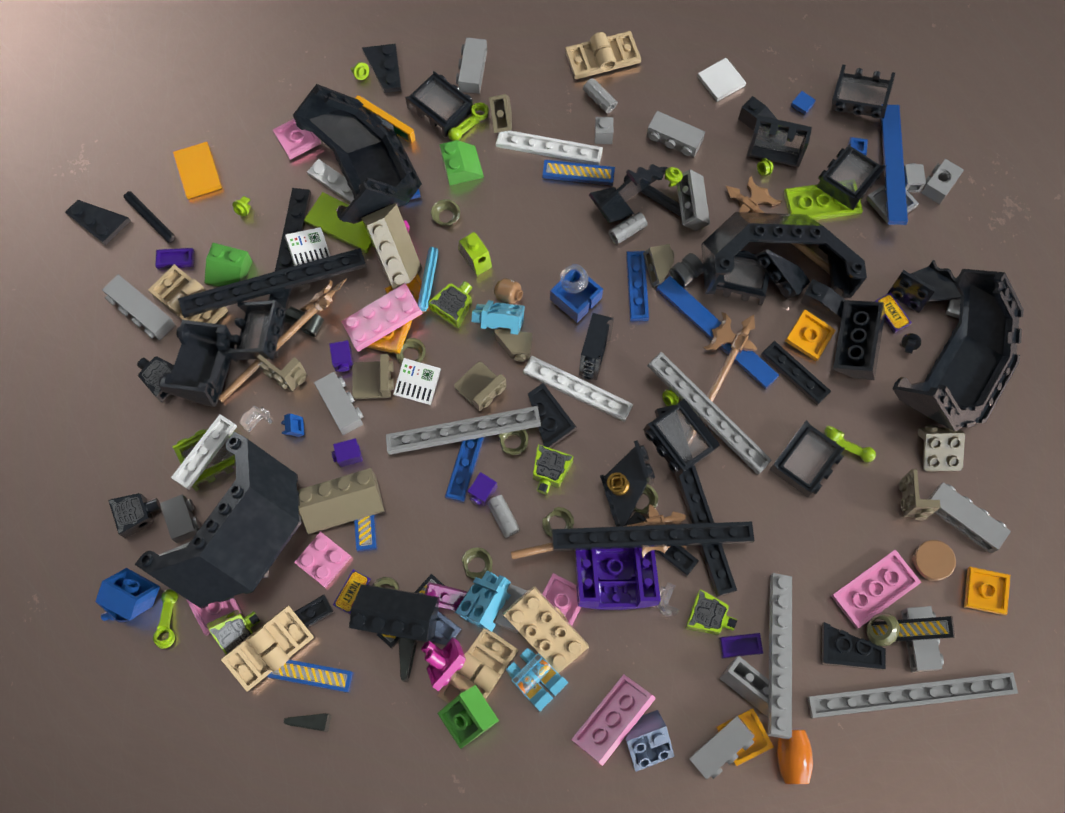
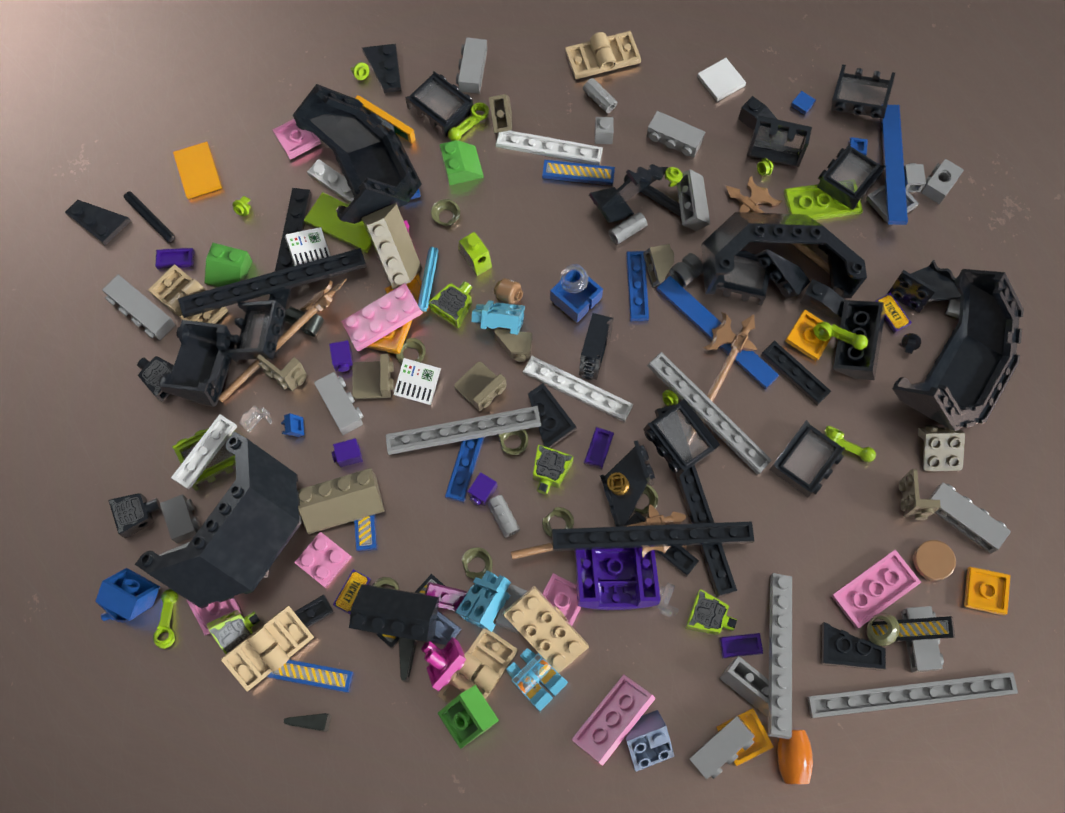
none -> dark purple tile [584,427,614,469]
none -> lime piece [813,322,868,350]

